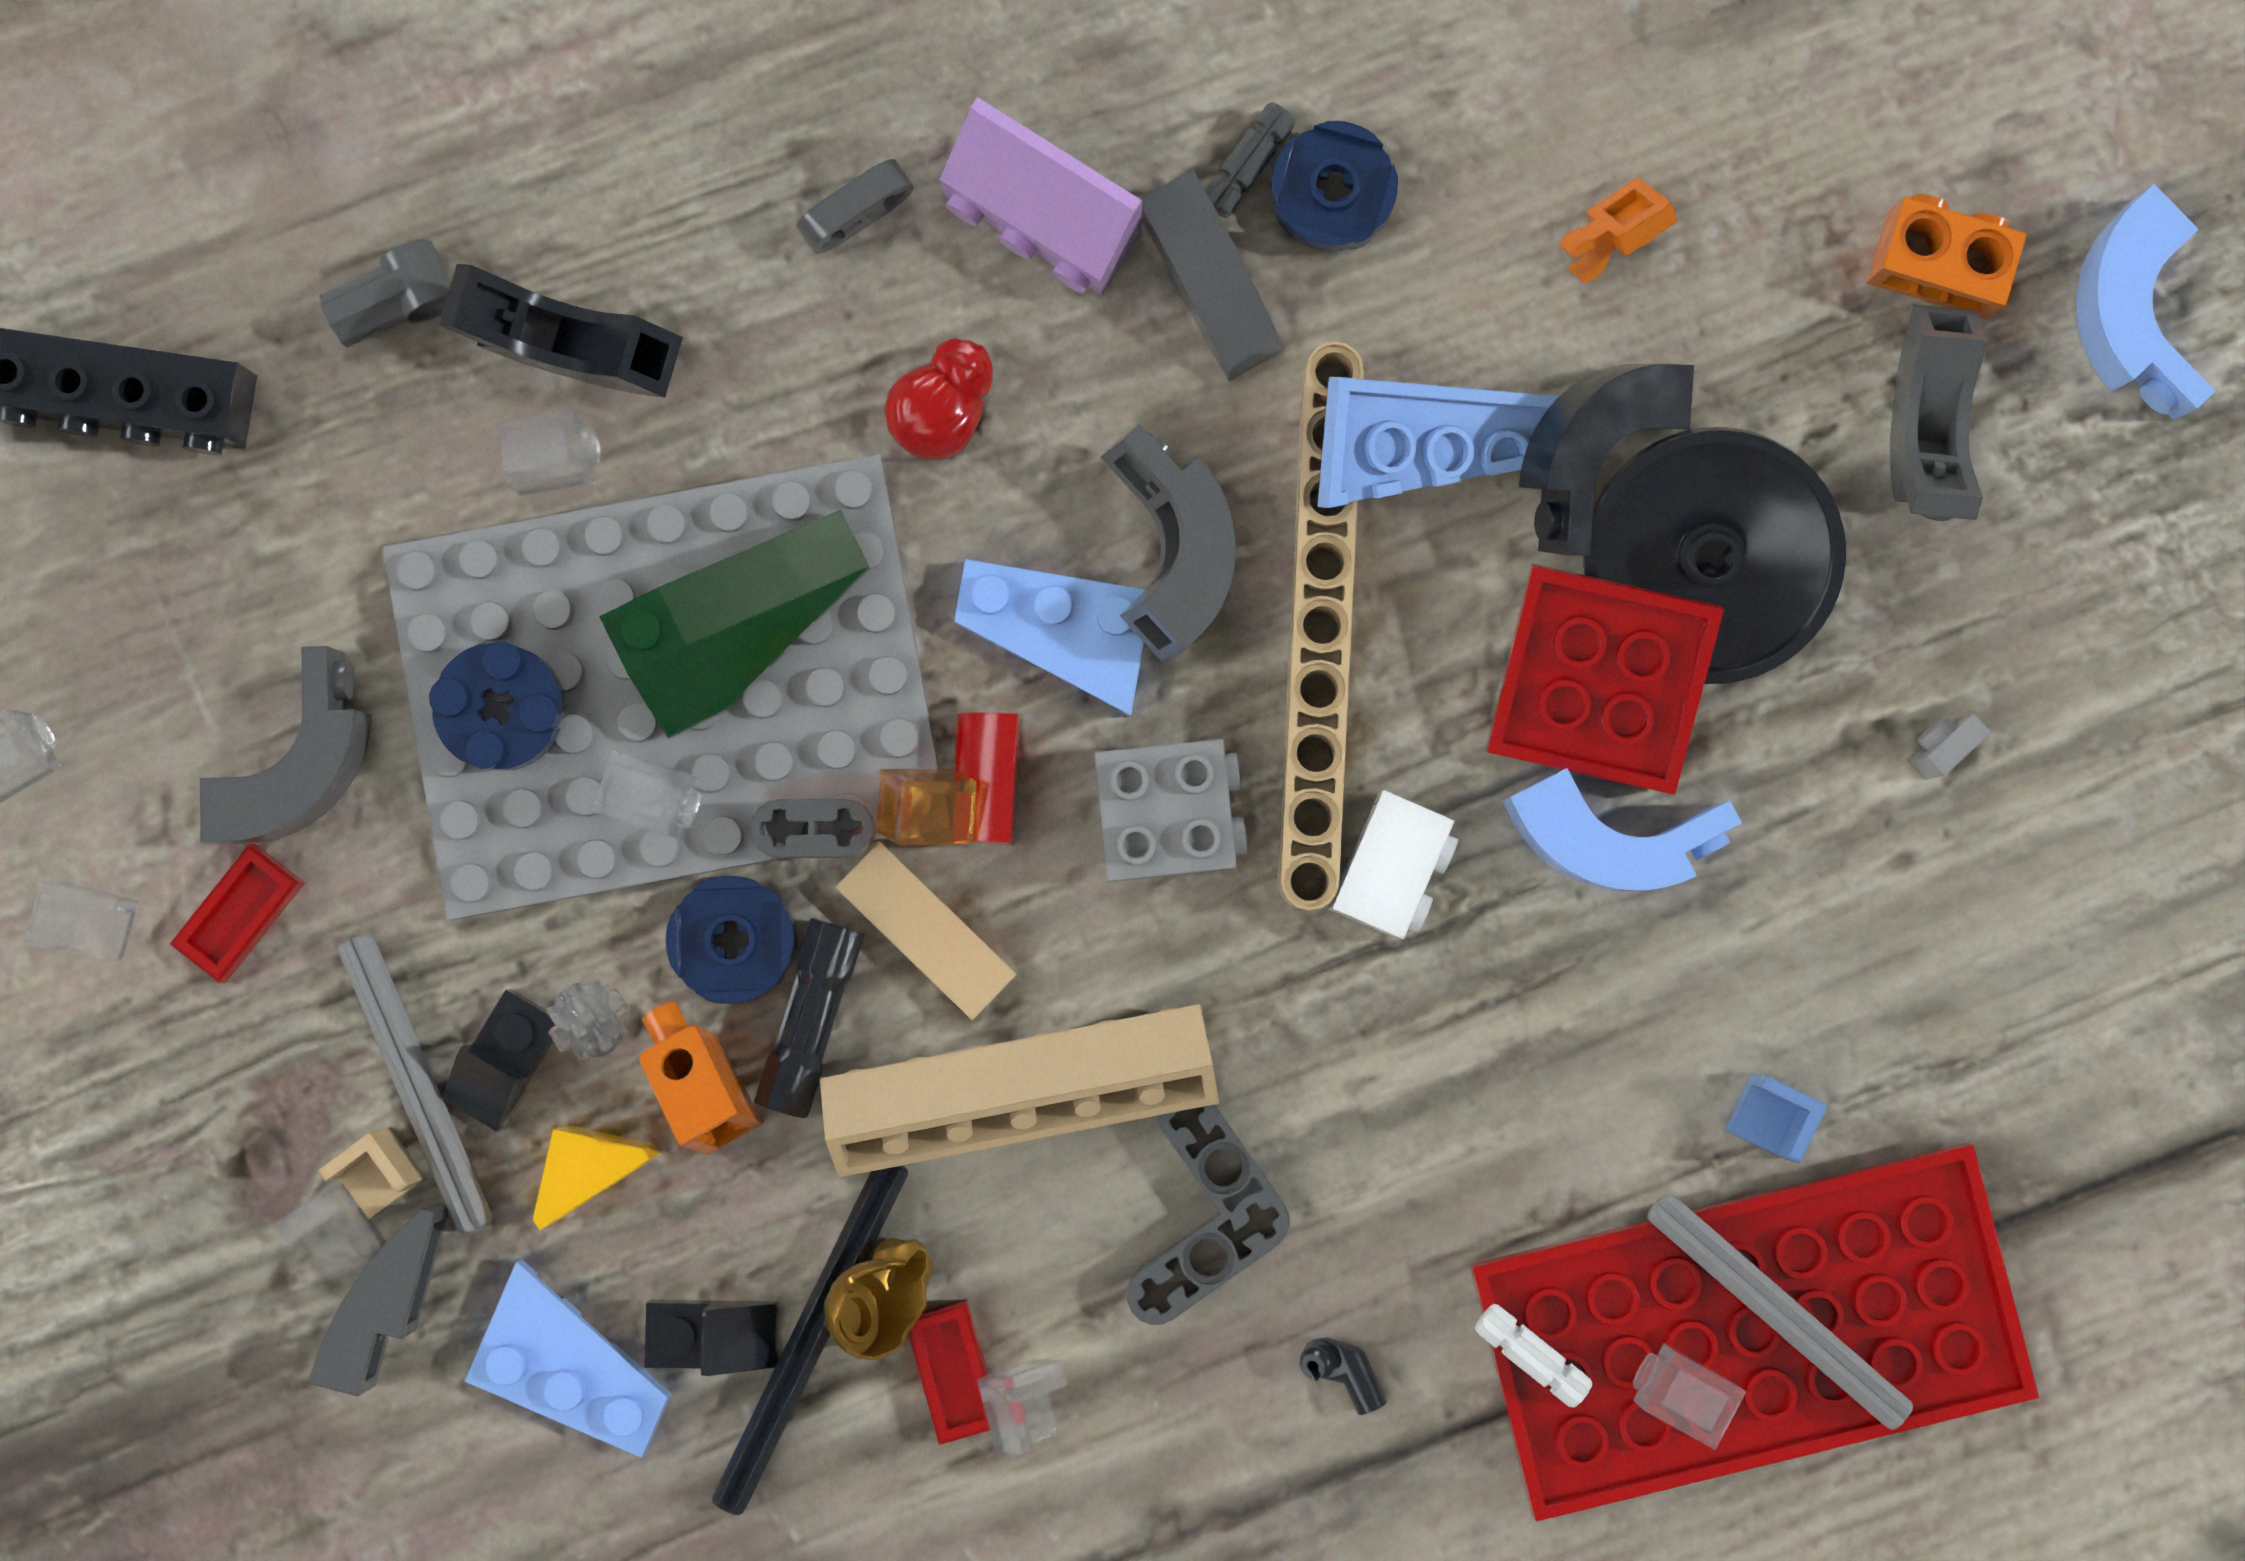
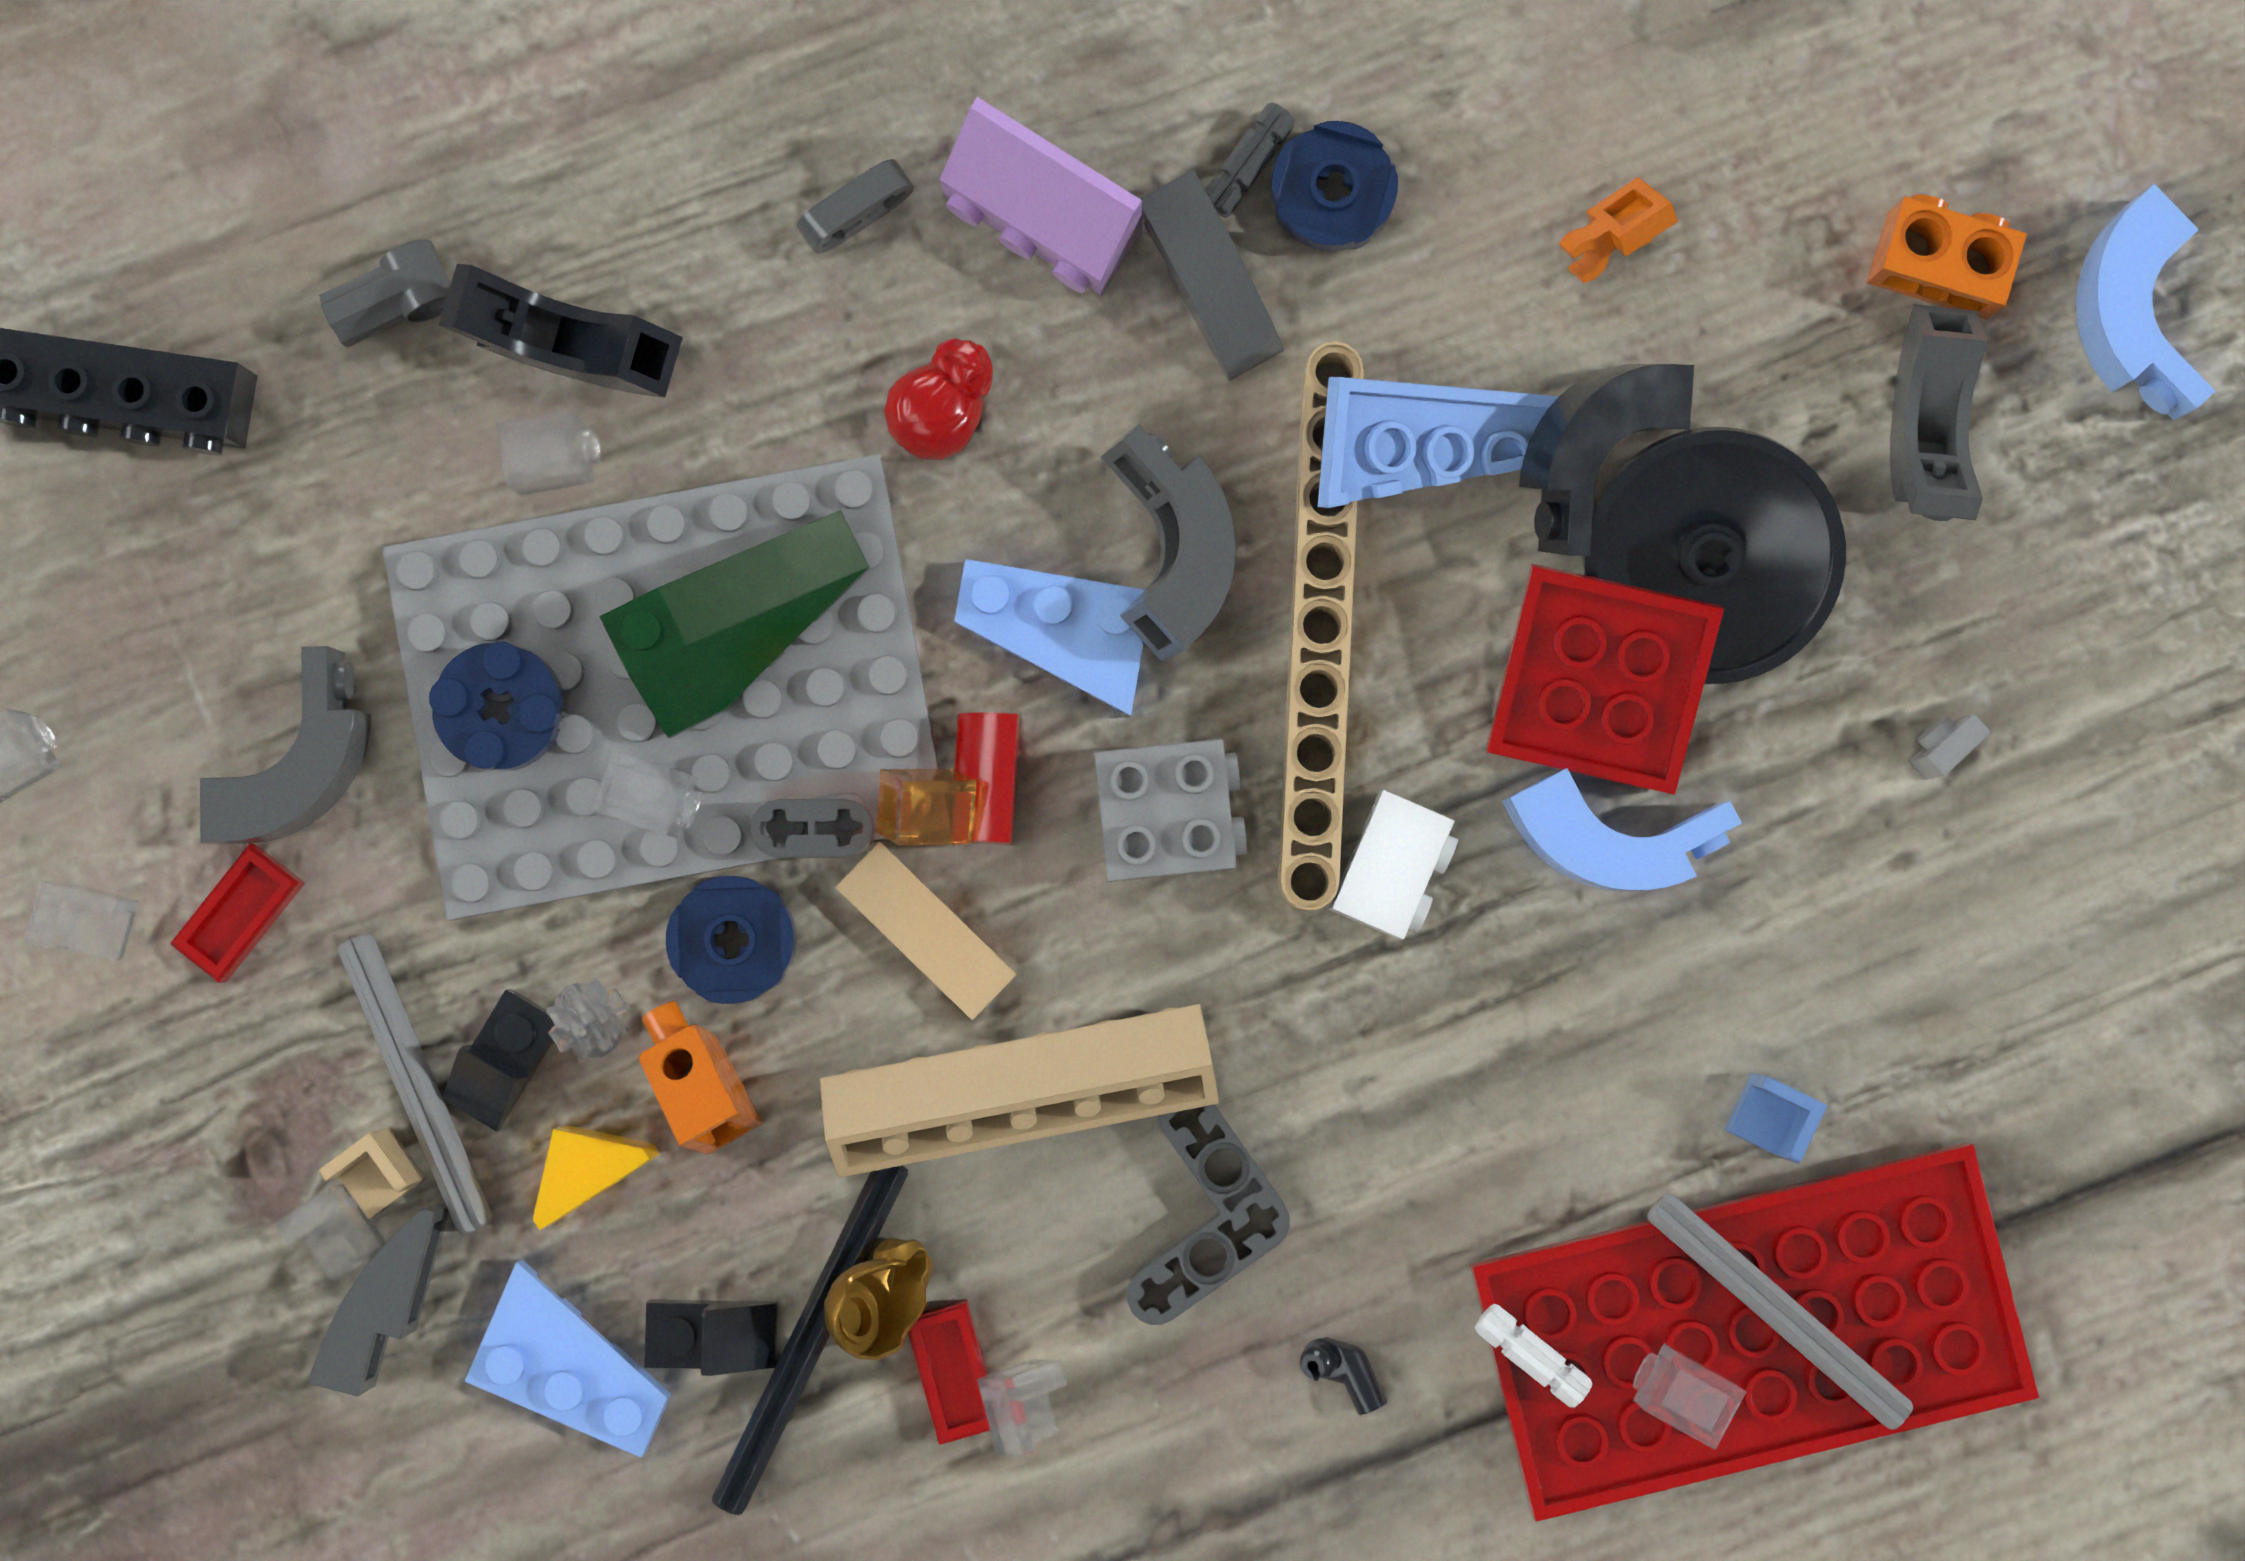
black axle [754,918,865,1119] -> none

